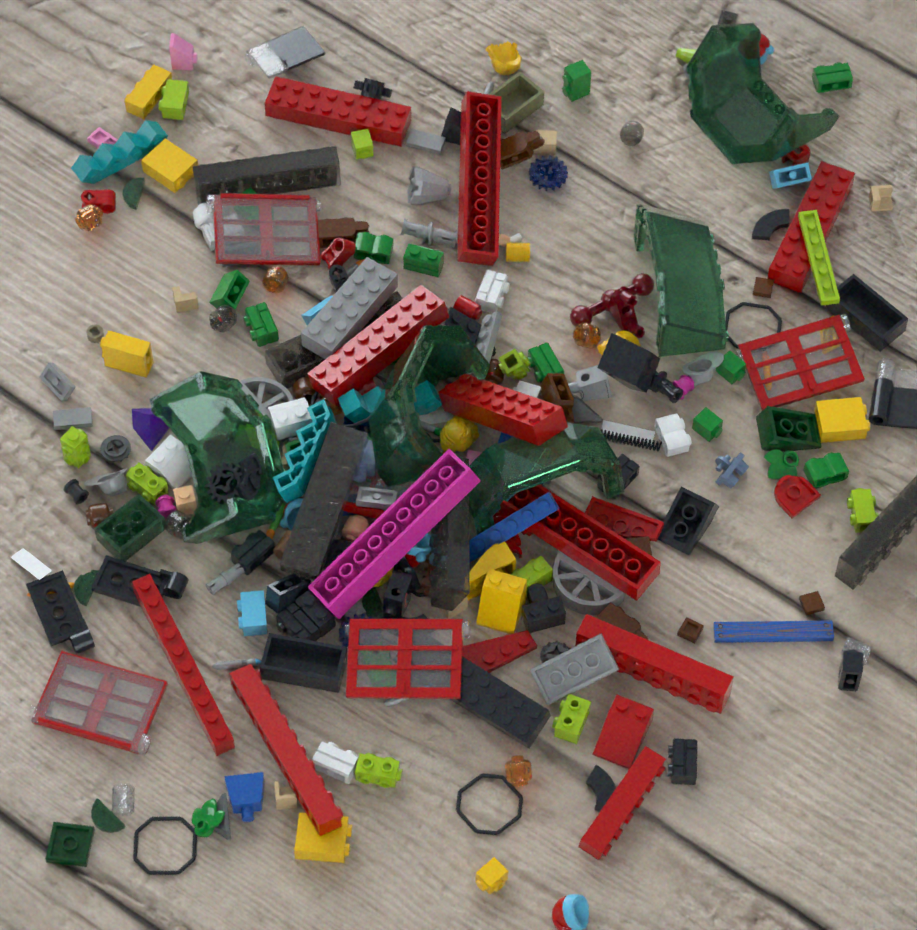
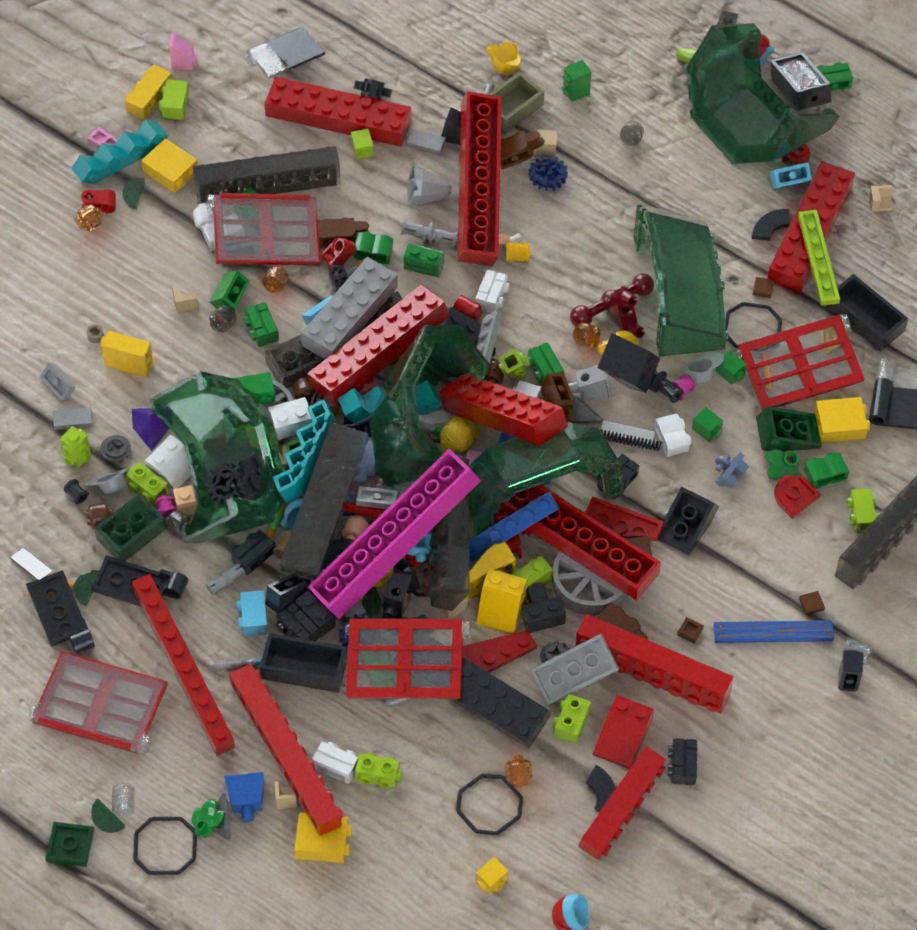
none -> green slope [233,372,275,404]
none -> black brick [770,52,831,111]

